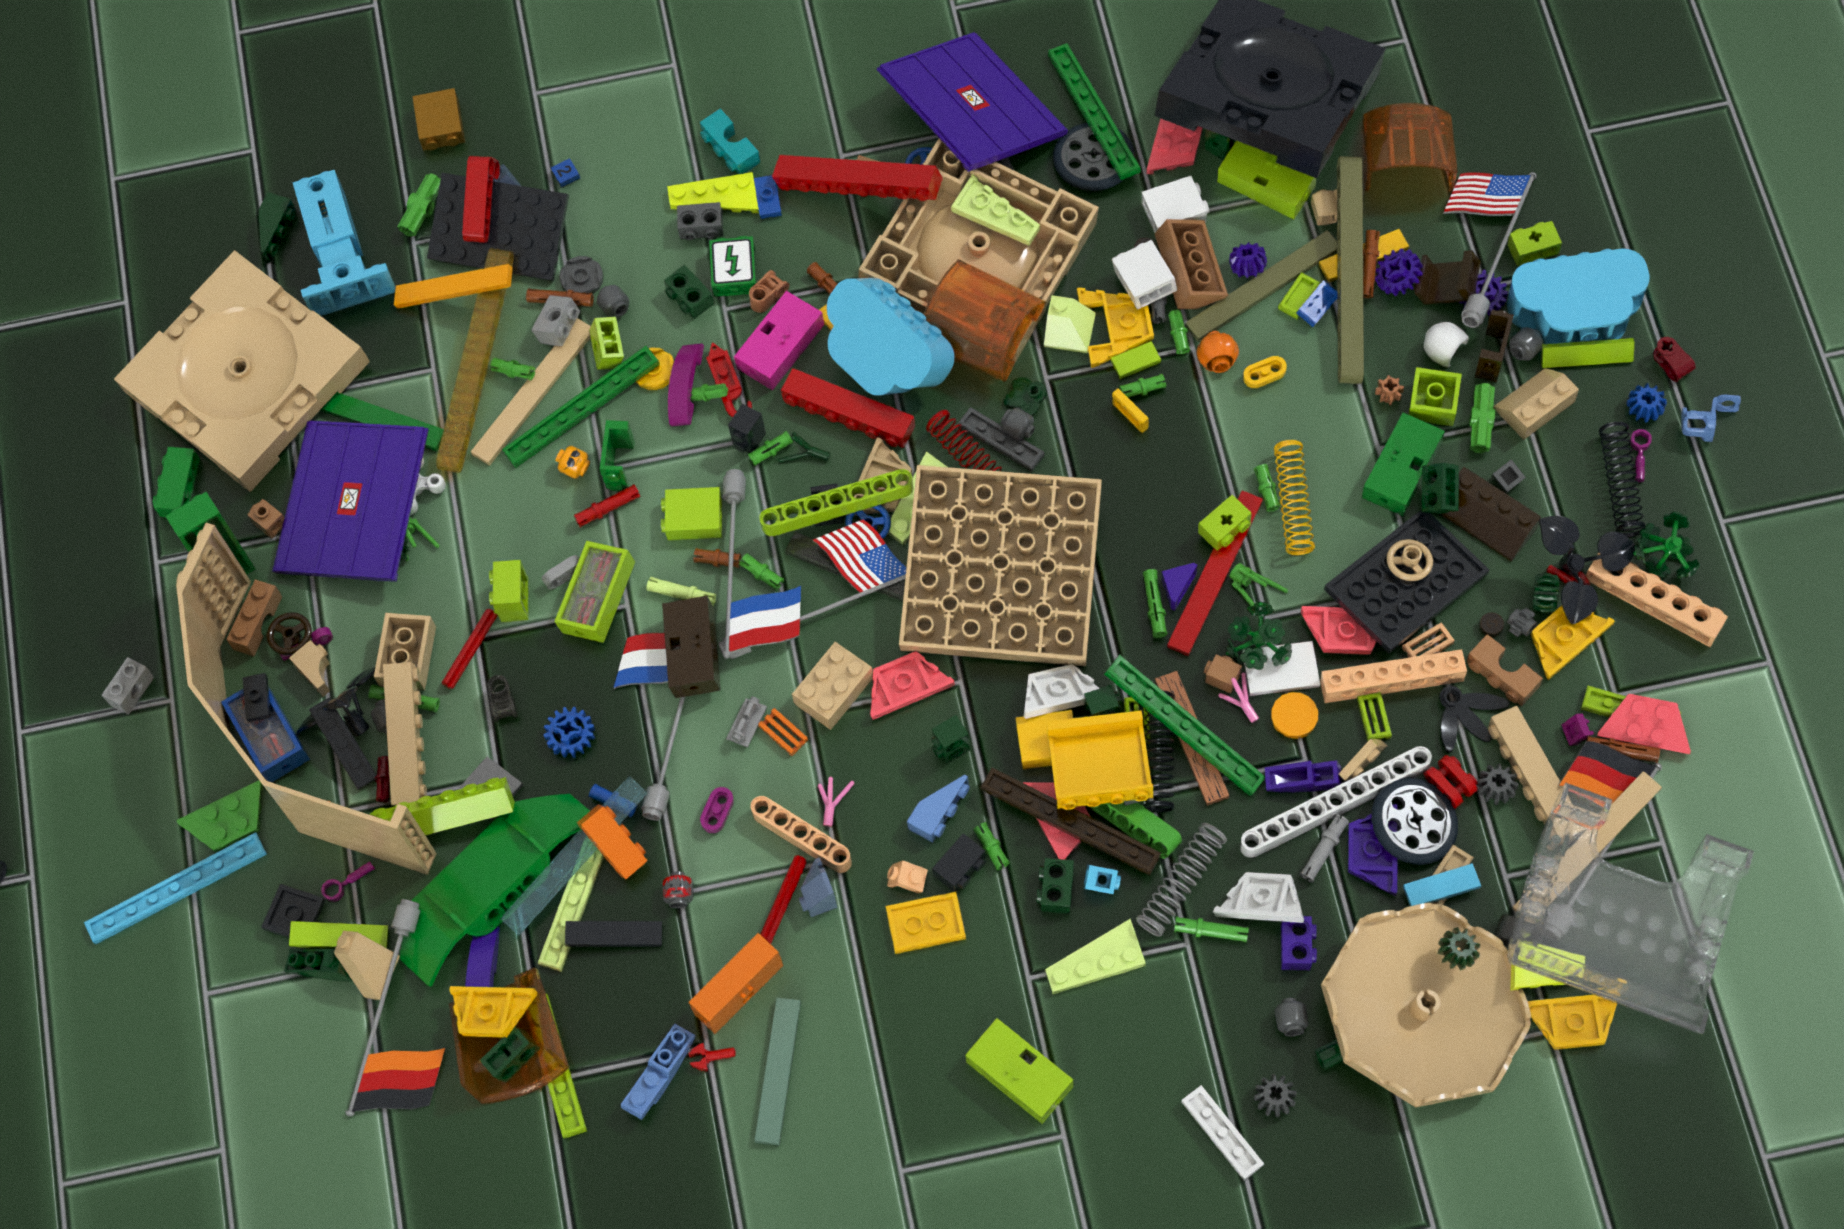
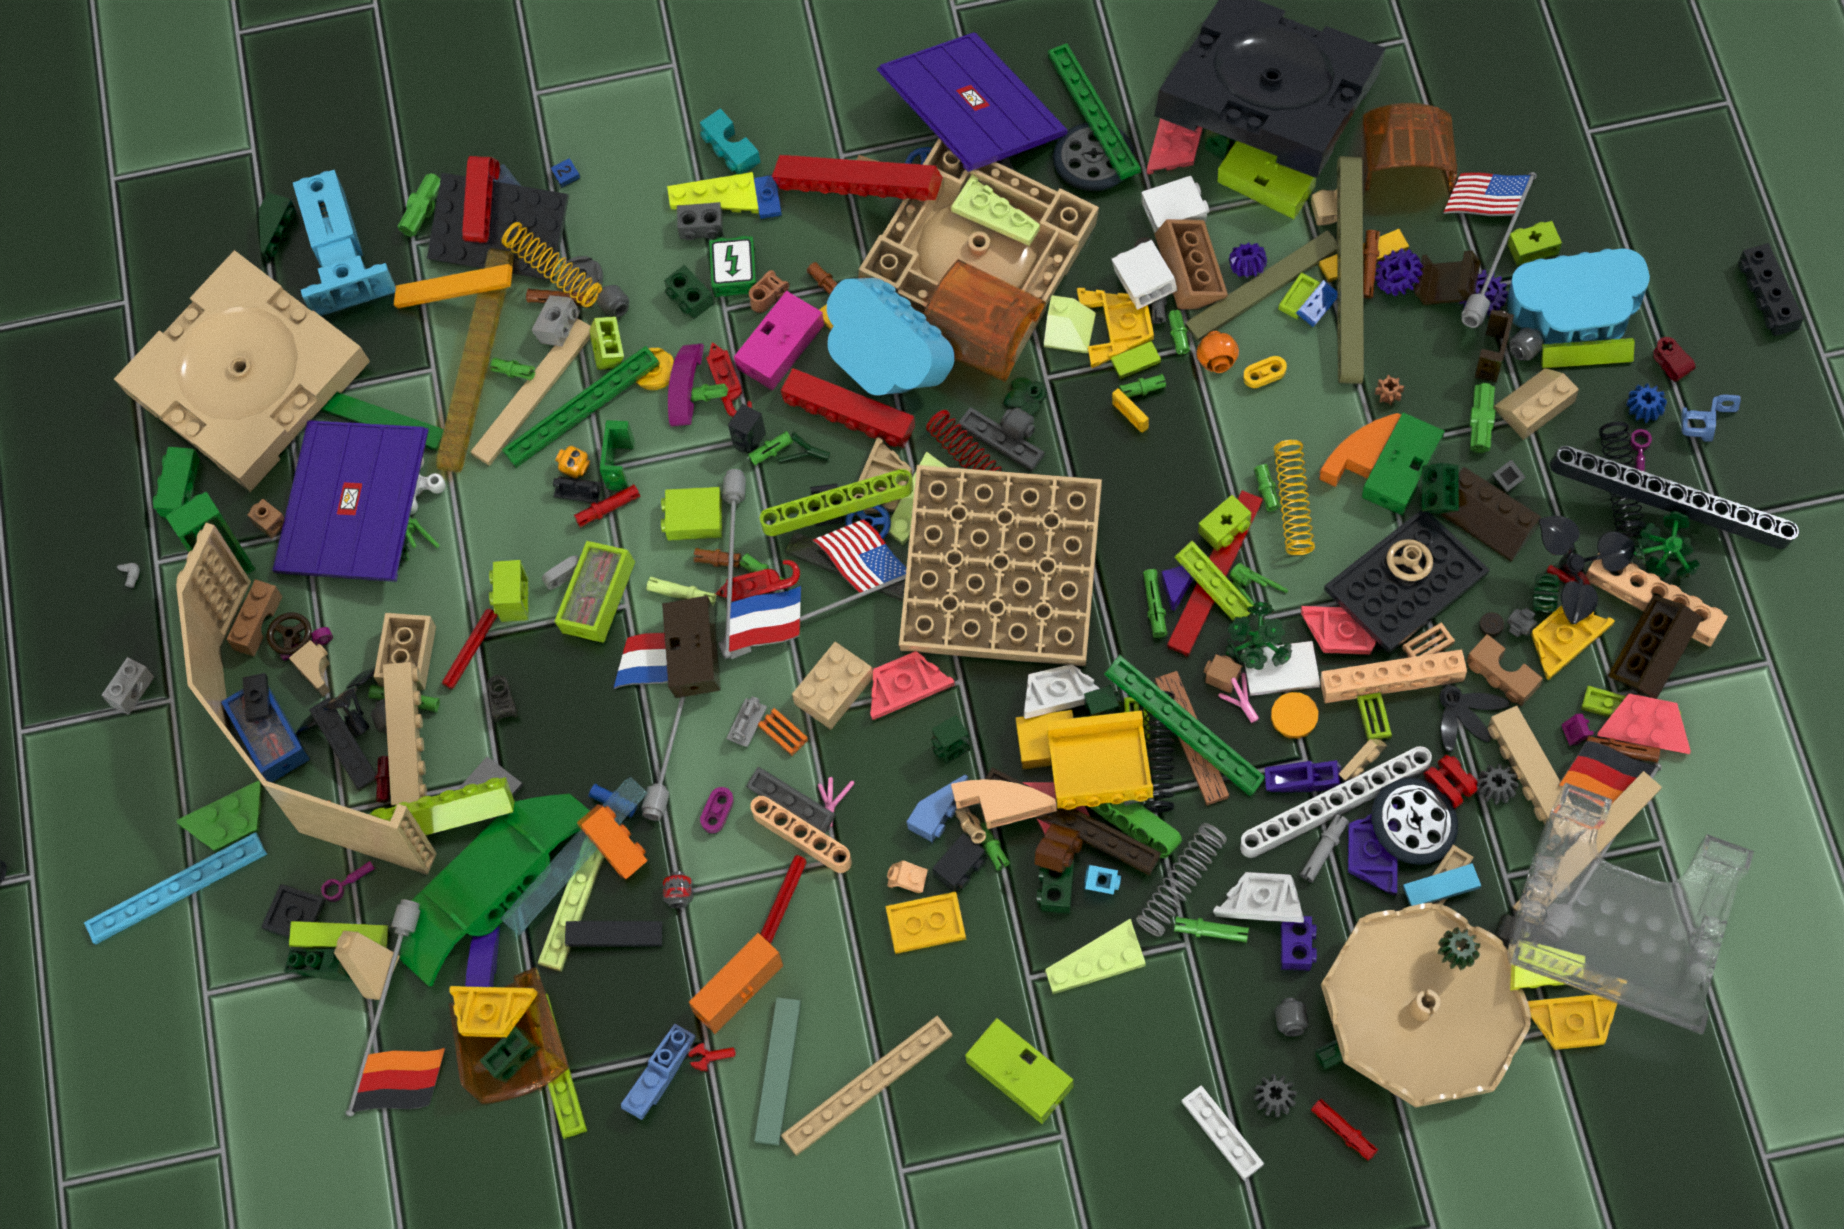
pearl gold brick [412,88,465,151] -> none
blue gear [543,707,595,758] -> none
sand blue slope [799,857,837,917] -> none
lime brick [1408,367,1462,426] -> none
white piece [1424,322,1469,367] -> none
none -> light grey animal [117,563,140,588]
none -> yellow piece [502,222,602,308]
none -> black hinge [553,476,602,503]
none -> red plate [716,560,800,602]
none -> dark grey tile [746,767,836,833]
none -> tan tile [781,1015,953,1156]
none -> light nougat slope [951,779,1057,829]
none -> tan pin [955,806,986,844]
none -> reddish brown brick [1035,823,1083,873]
none -> lime tile [1174,541,1252,620]
none -> red pin [1311,1099,1378,1161]
none -> orange slope [1319,413,1401,487]
none -> black beam [1549,446,1799,549]
none -> dark brown slope [1608,594,1702,699]
none -> black brick [1738,243,1804,336]

